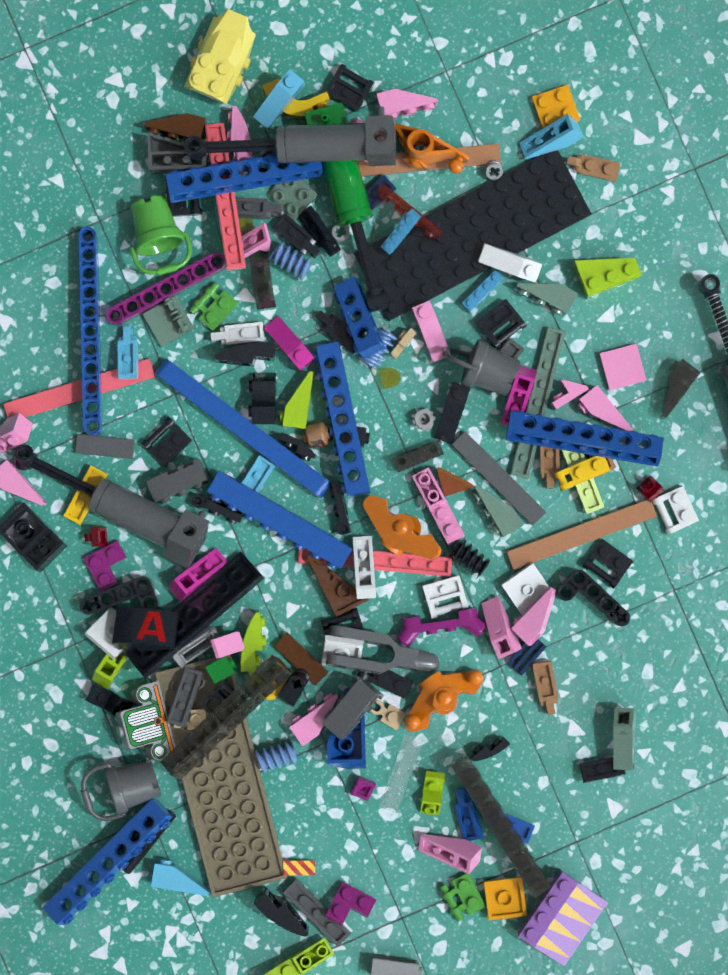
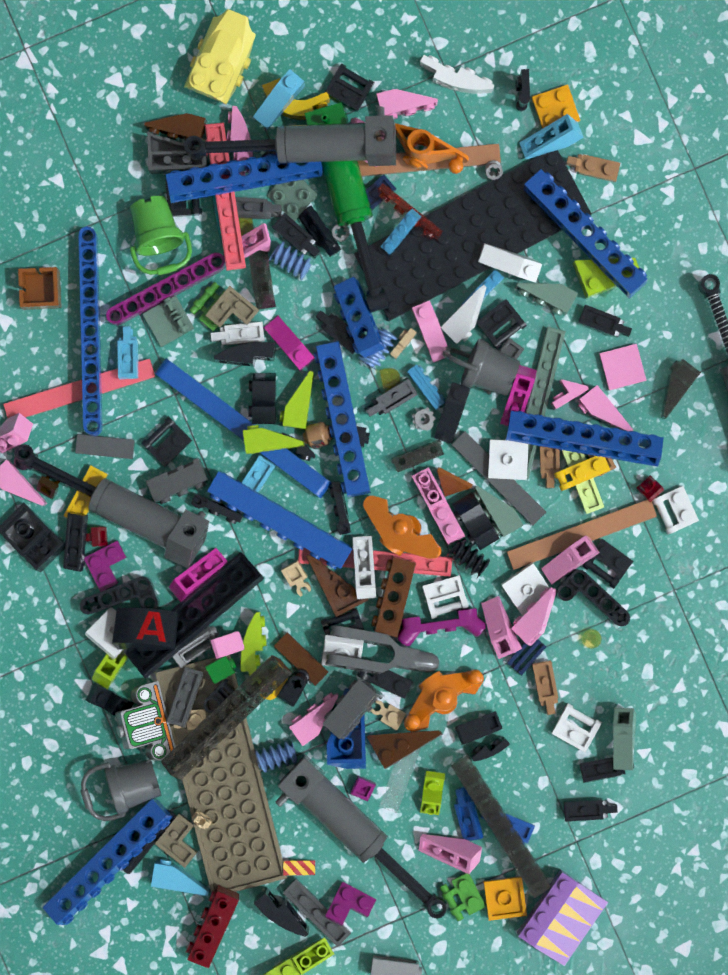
none -> dark orange piece [18,267,62,310]
none -> dark brown tile [36,475,60,500]
none -> black tile [63,512,88,572]
none -> dark tan plate [155,813,197,868]
none -> dark red brick [185,885,239,969]
none -> tan plate [192,809,213,829]
none -> dark tan plate [205,286,259,327]
none -> lime slope [243,425,305,454]
none -> dark grey piece [275,754,447,919]
none -> tan plate [281,560,311,597]
none -> hinge [364,378,418,417]
none -> reddish brown wing [367,730,443,769]
none -> reddish brown brick [371,555,416,637]
none -> dark azure piece [407,364,446,410]
none -> white slope [420,55,494,94]
none -> white slope [441,285,487,344]
none -> black brick [452,492,500,550]
none -> black slope [455,711,503,745]
none -> white plate [488,440,528,480]
none -> black plate [515,69,530,112]
none -> blue brick [524,169,648,299]
none -> bright pink slope [541,536,600,585]
none -> white plate [551,703,602,753]
none -> black hinge [563,799,618,822]
none -> black hinge [578,305,632,337]
none -> tile [581,629,601,649]

